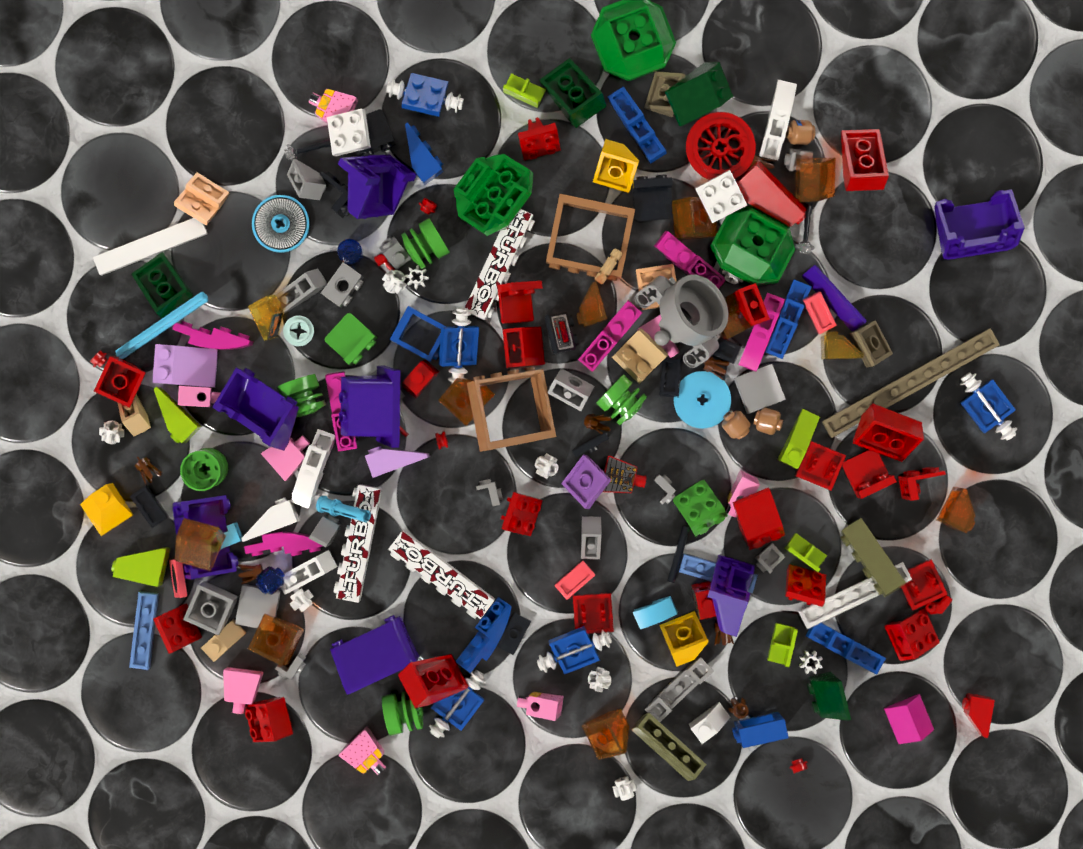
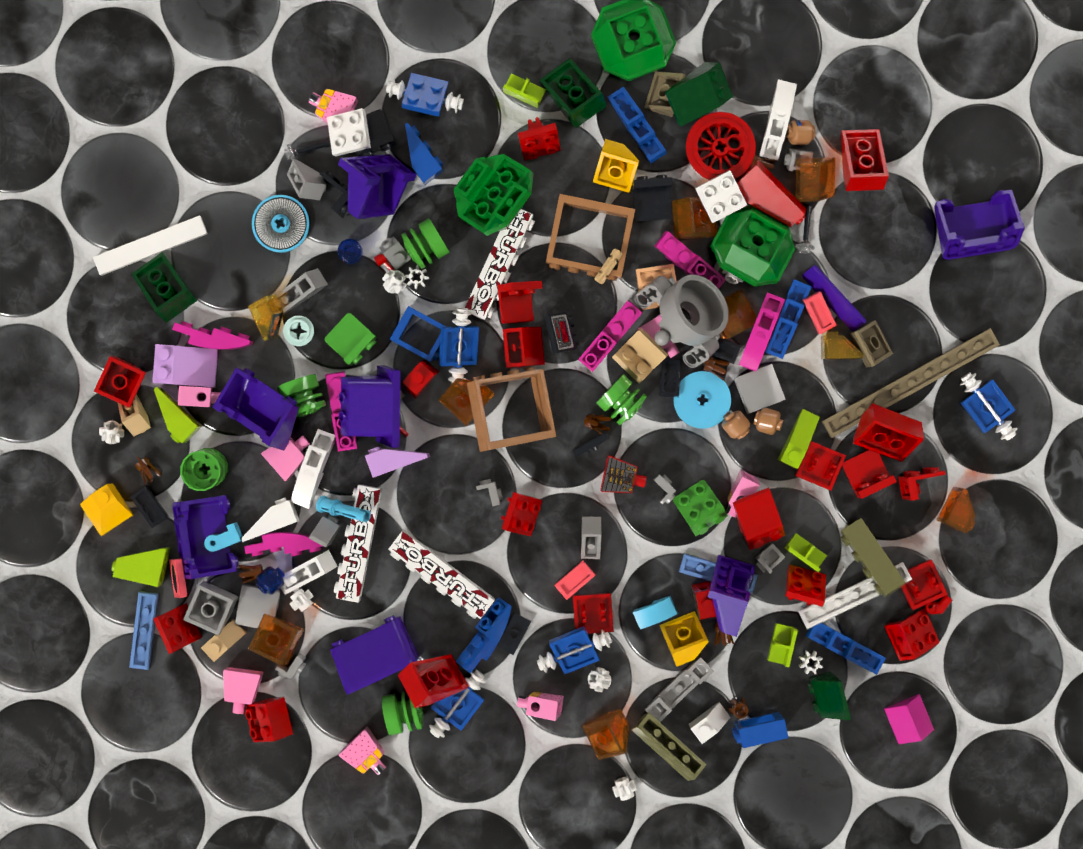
red plate [90,350,107,367] -> none
medium azure axle [115,292,208,359] -> none
light nougat slope [174,172,229,226] -> none
clear orange slope [175,518,226,571] -> none
light grey brick [321,262,364,308] -> none
red plate [419,198,437,215] -> none
red bush [435,431,449,450] -> none
white gear [535,453,558,479] -> none
light grey brick [547,368,595,411] -> none
medium lavender plate [561,454,611,509] -> none
clear orange slope [576,282,607,328] -> none
black bar [667,526,690,583] -> none
red slope [733,283,770,327] -> none
red plate [789,758,808,773] -> none
red slope [962,693,995,738] -> none

